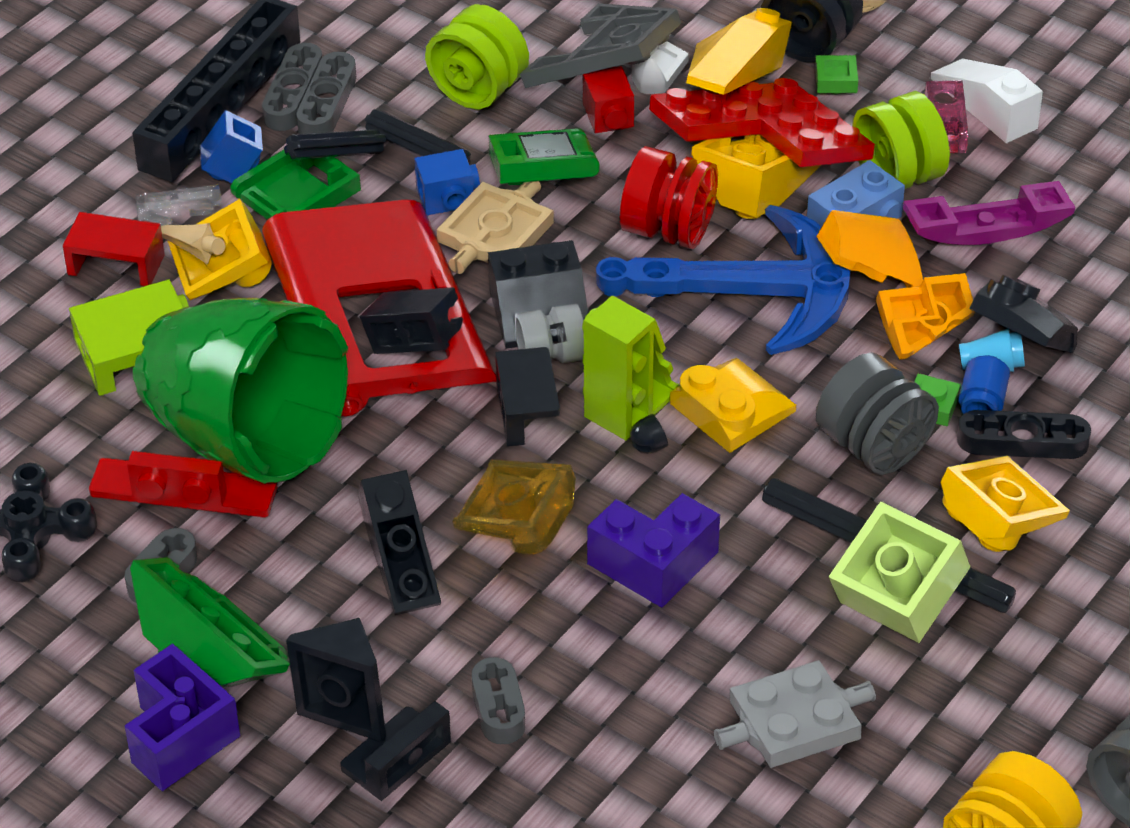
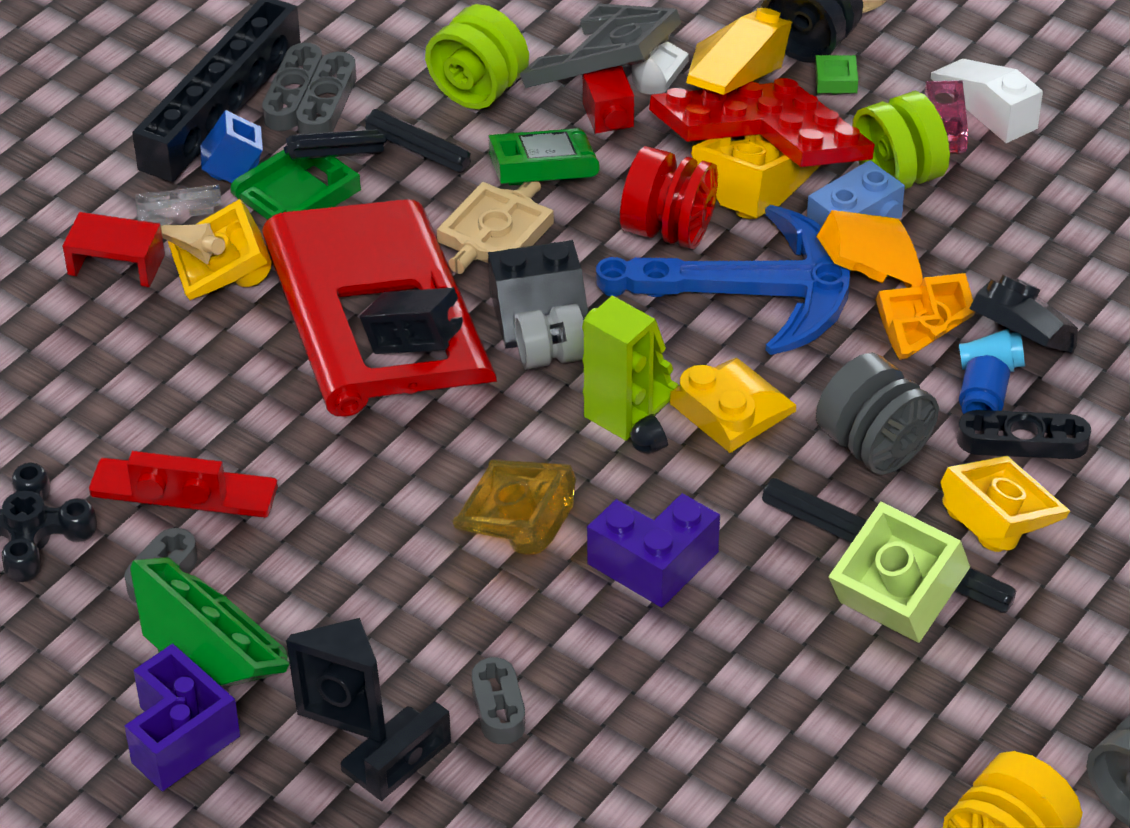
lime panel [69,279,189,396] -> none
green piece [133,298,348,484] -> none
black slope [358,470,442,615] -> none
blue brick [414,149,480,215] -> none
black panel [495,347,560,447] -> none
light grey plate [714,660,876,768] -> none
magenta slope [903,181,1076,245] -> none
bright green plate [915,373,961,427] -> none

